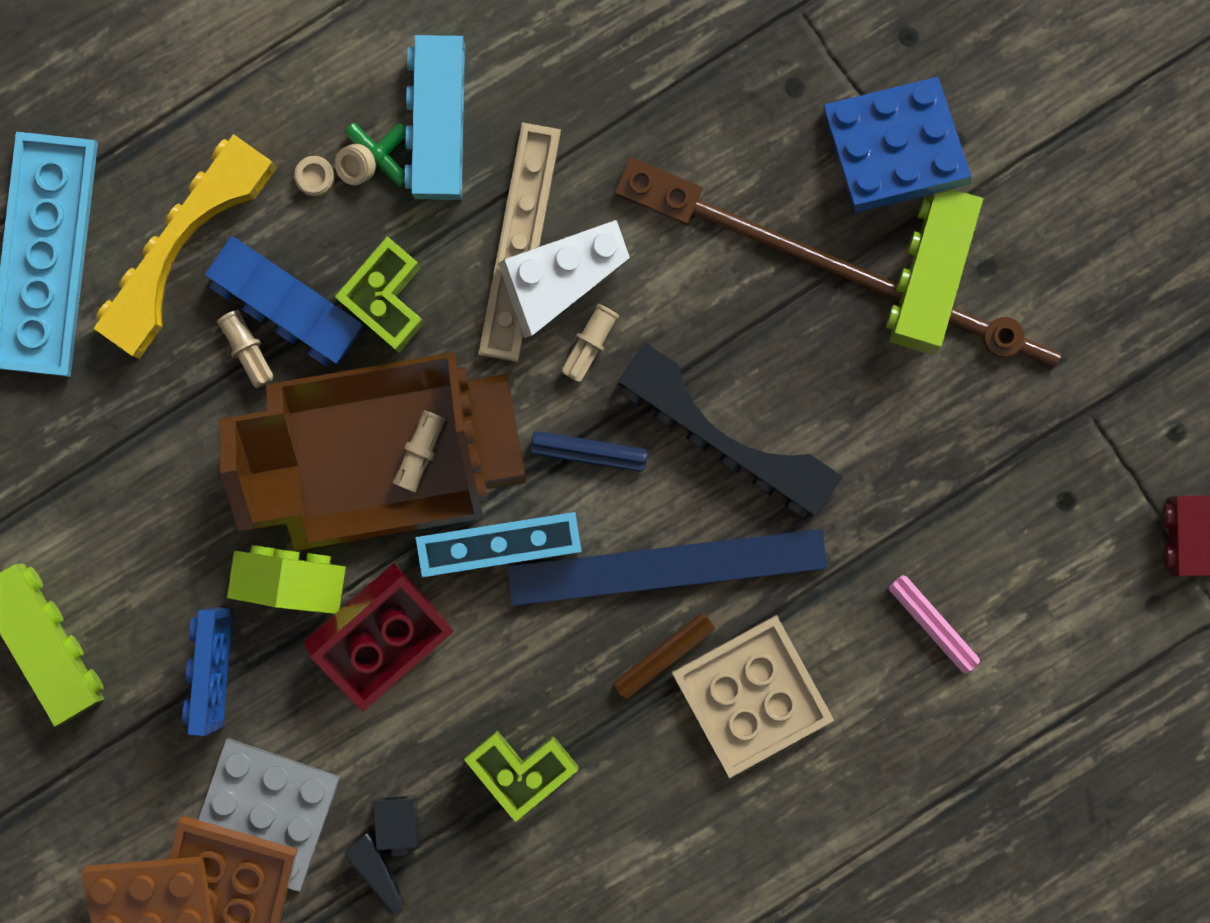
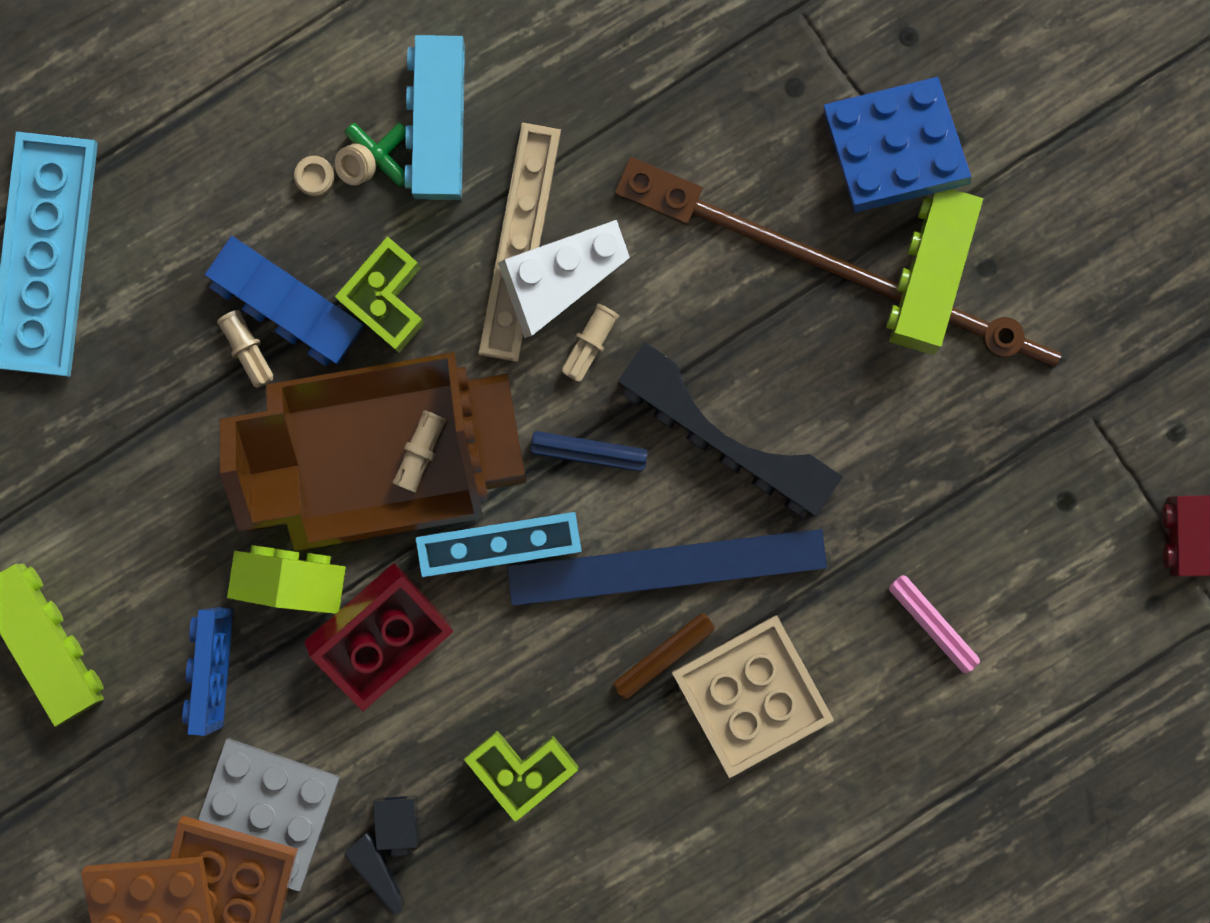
yellow arch [94,134,277,359] -> none

